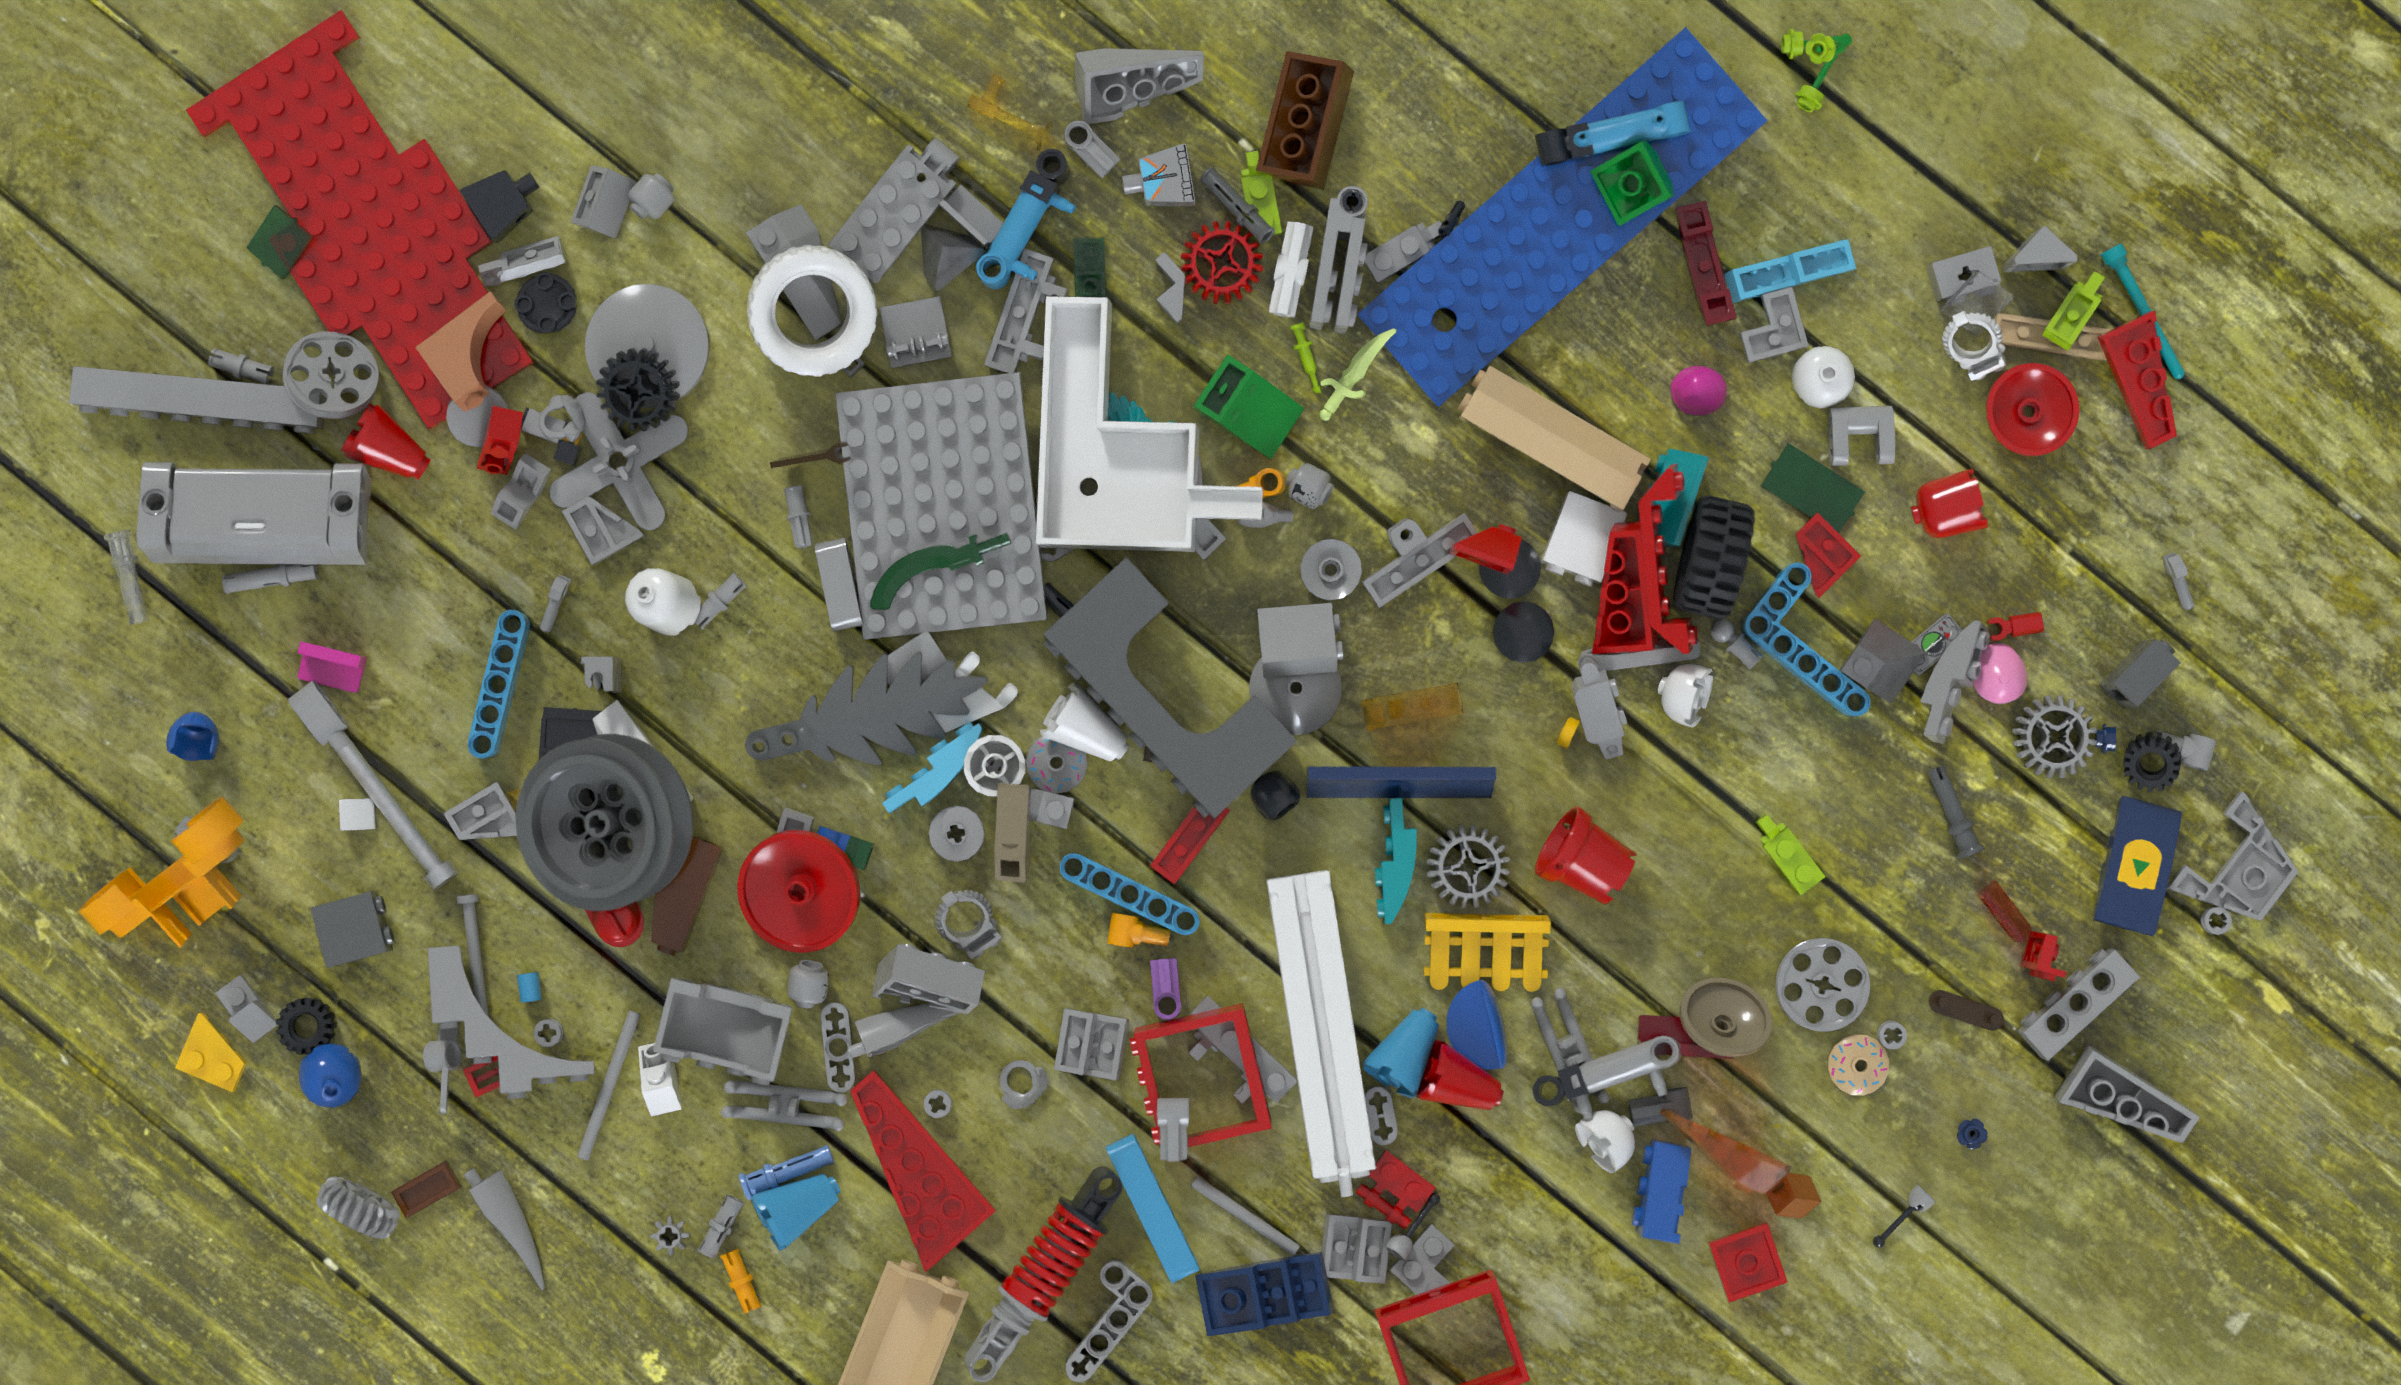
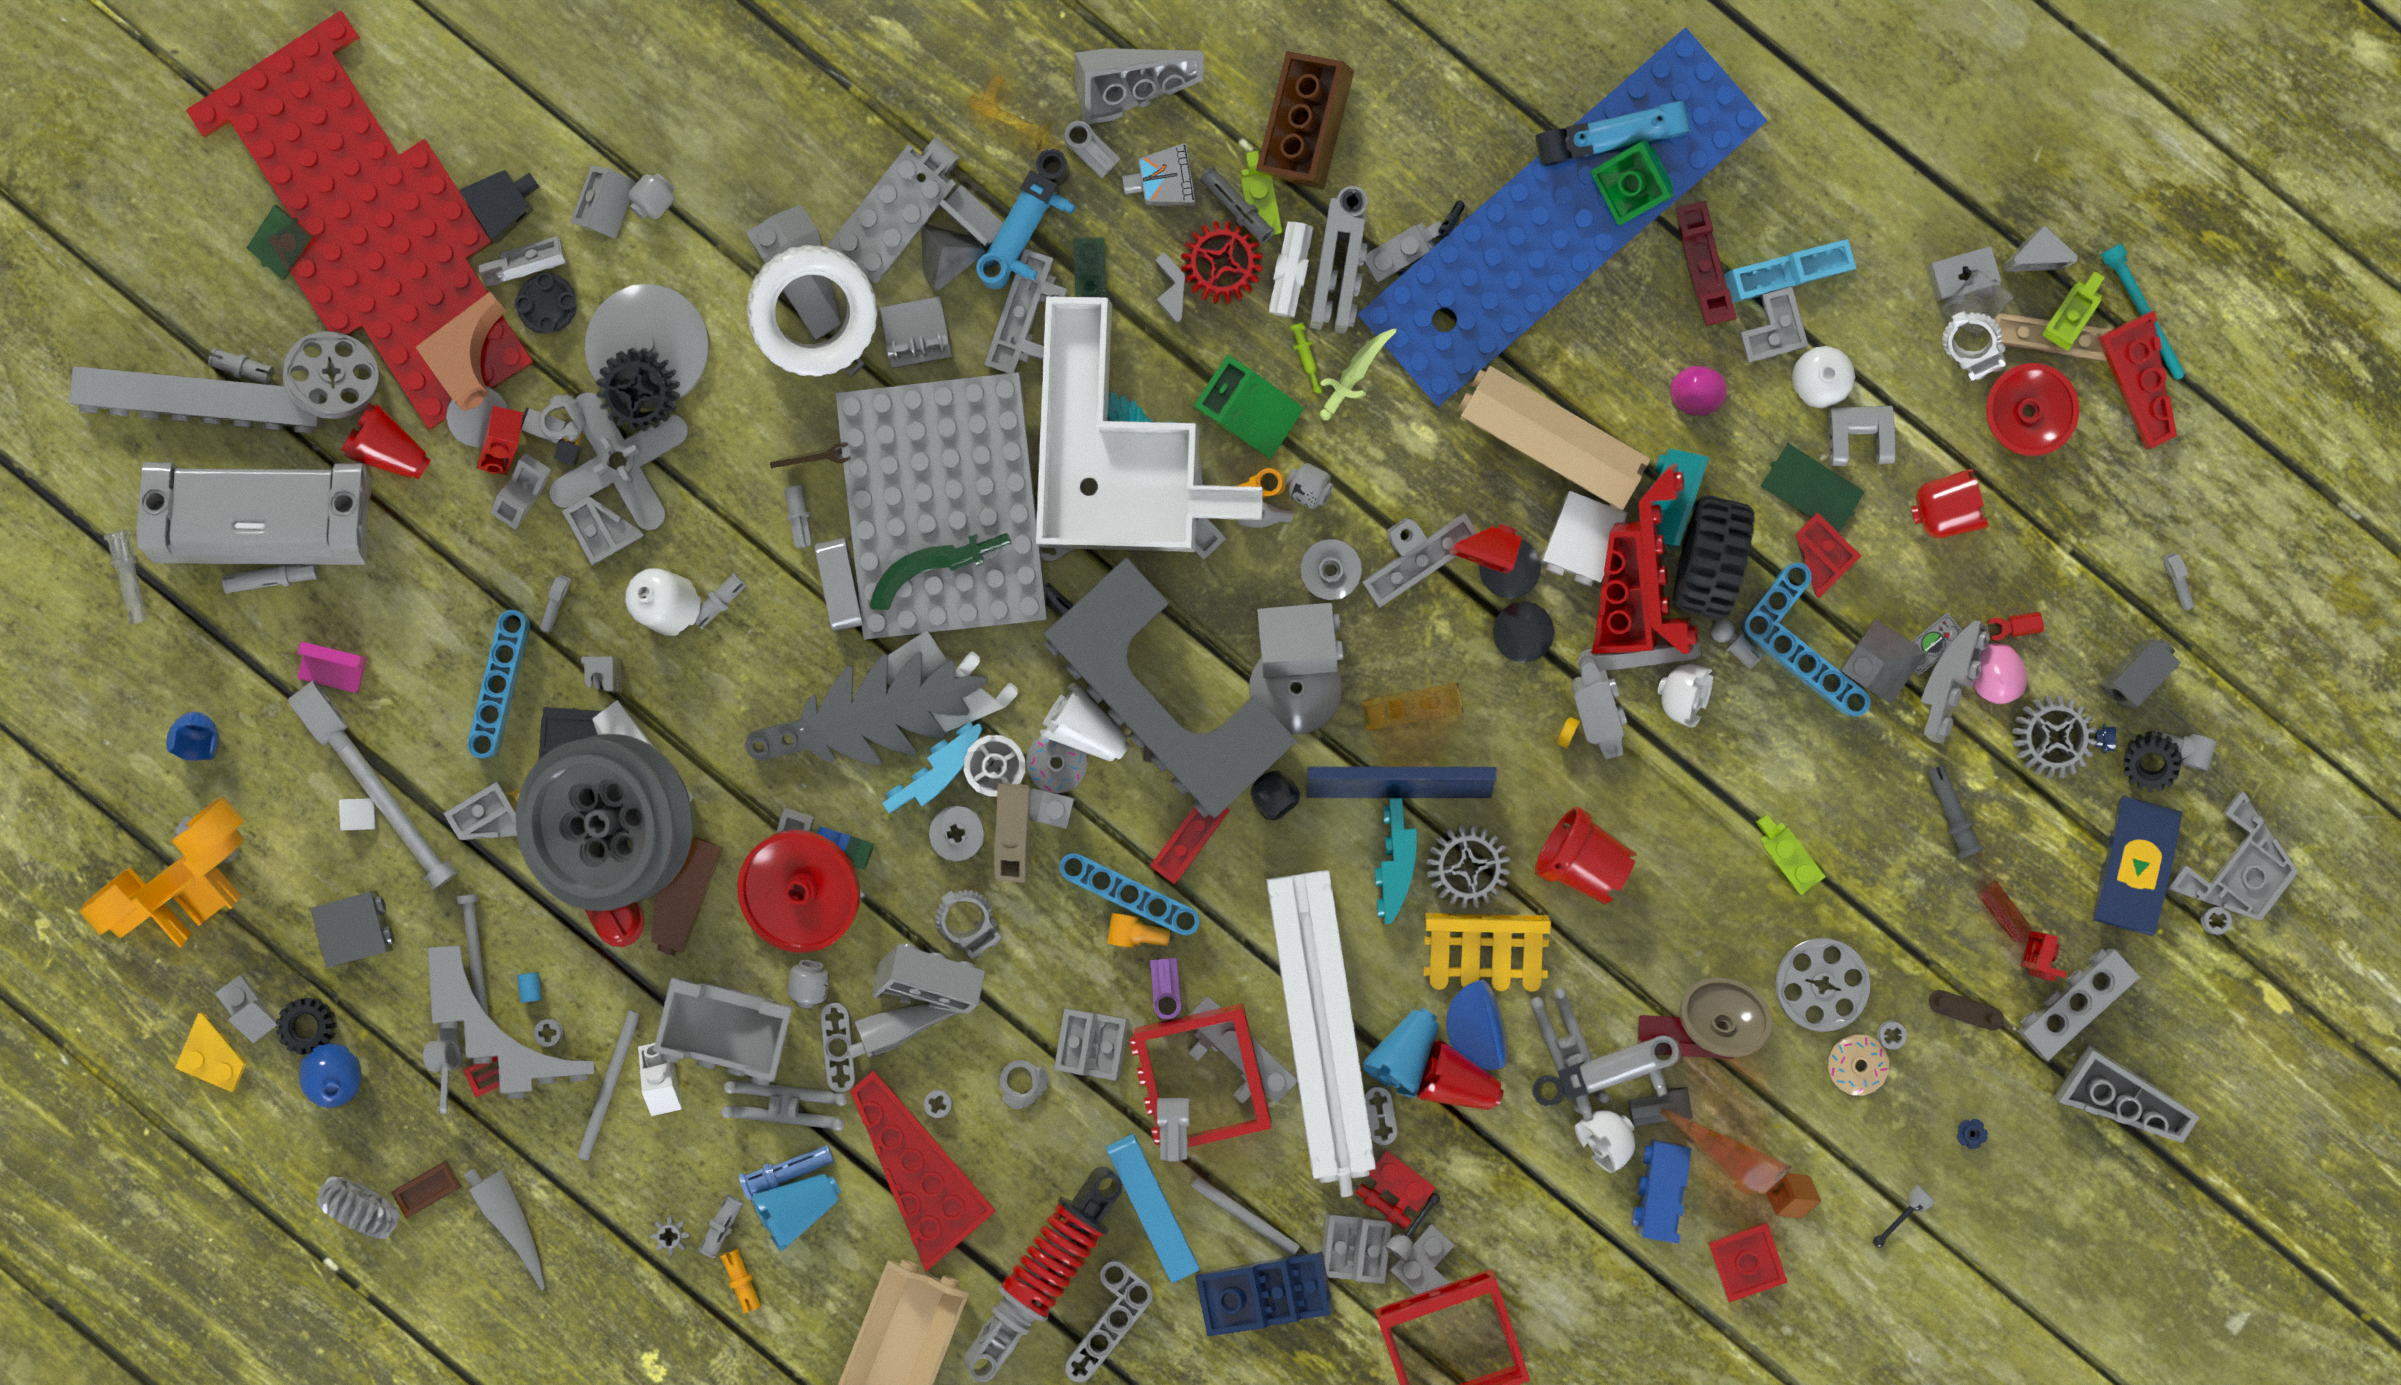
lime plant [1781,29,1852,112] -> none

